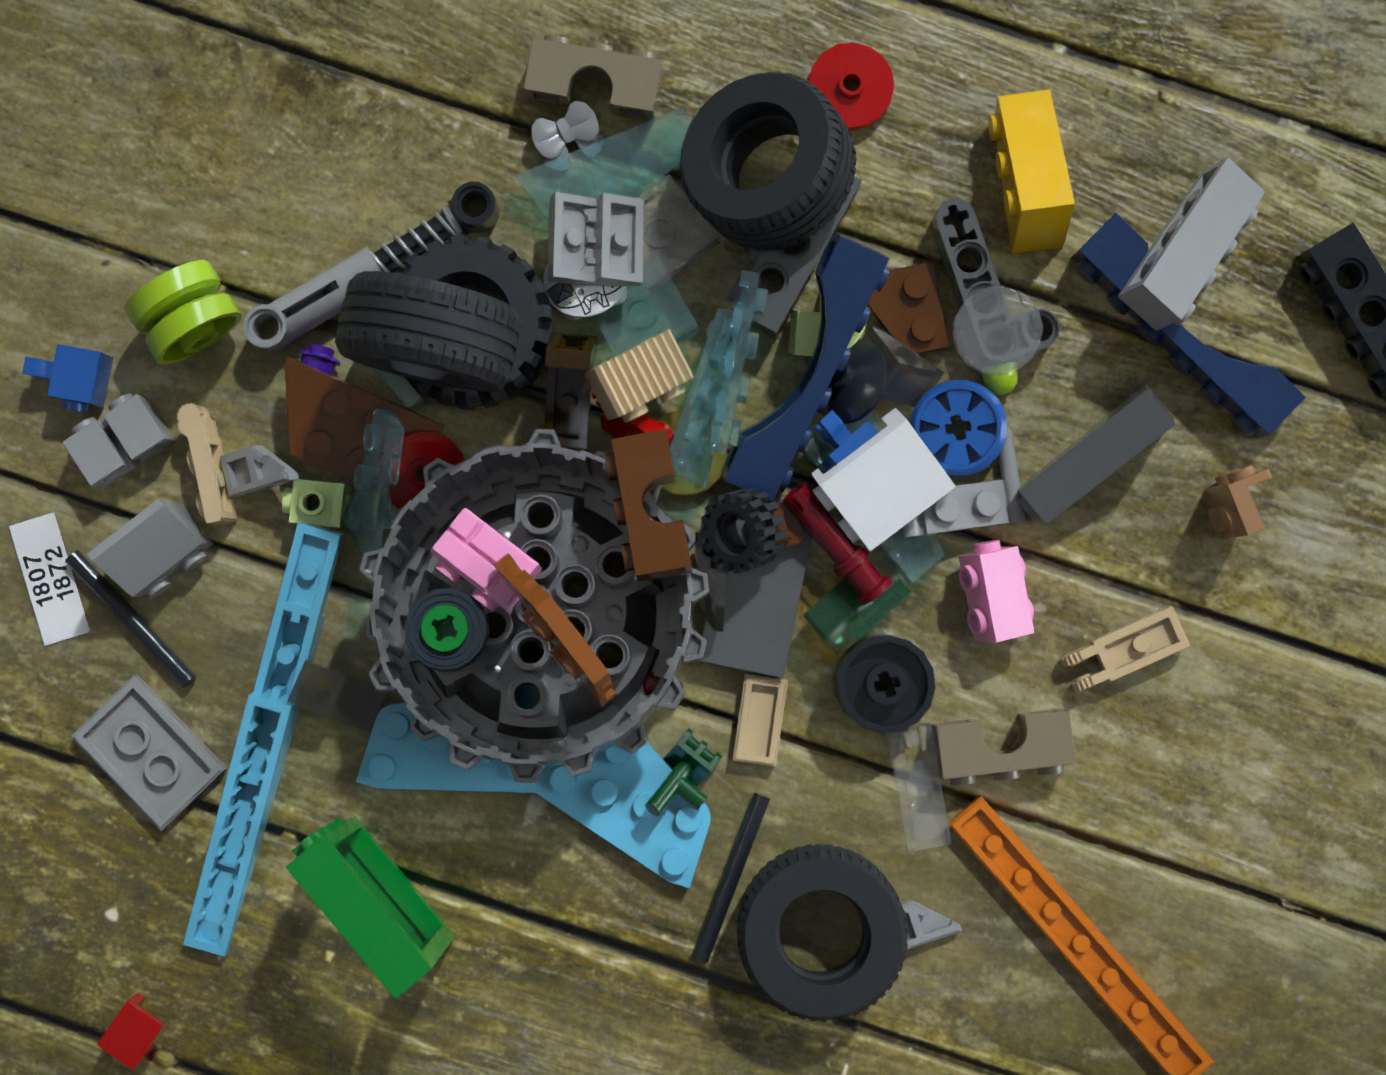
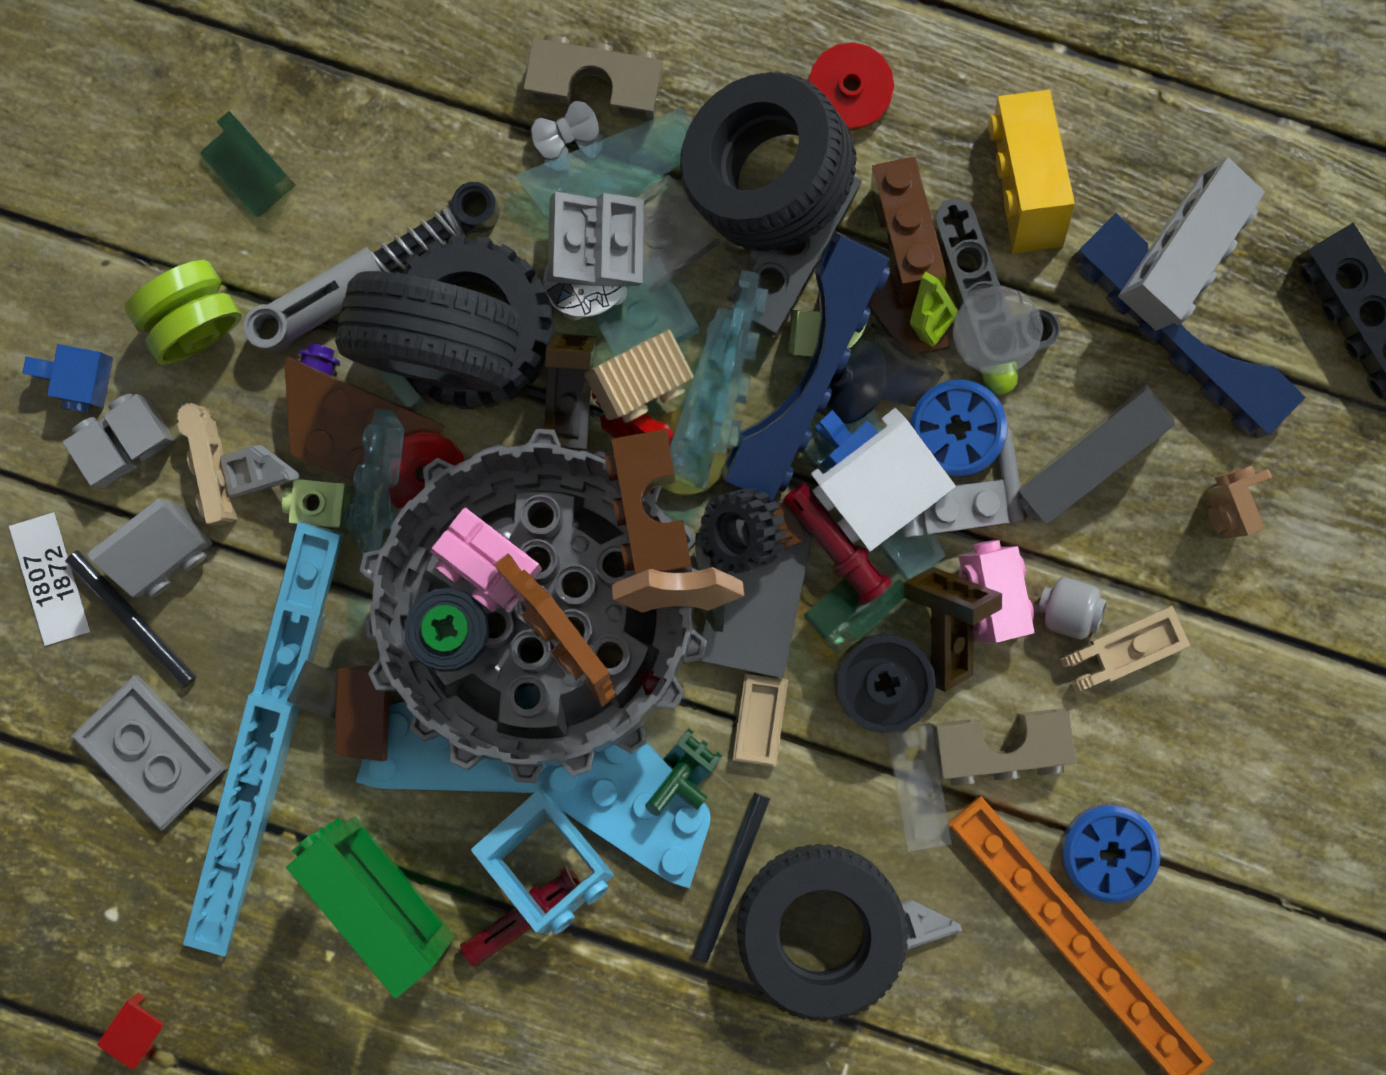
none -> clear green panel [201,111,296,217]
none -> reddish brown slope [334,665,390,761]
none -> dark red pin [460,866,581,967]
none -> medium azure window [471,790,615,935]
none -> medium nougat tile [612,567,744,613]
none -> reddish brown arch [871,156,947,306]
none -> dark brown bracket [904,567,1002,692]
none -> lime tile [910,272,958,347]
none -> light grey head [1038,577,1107,640]
none -> blue wheel [1061,804,1161,903]

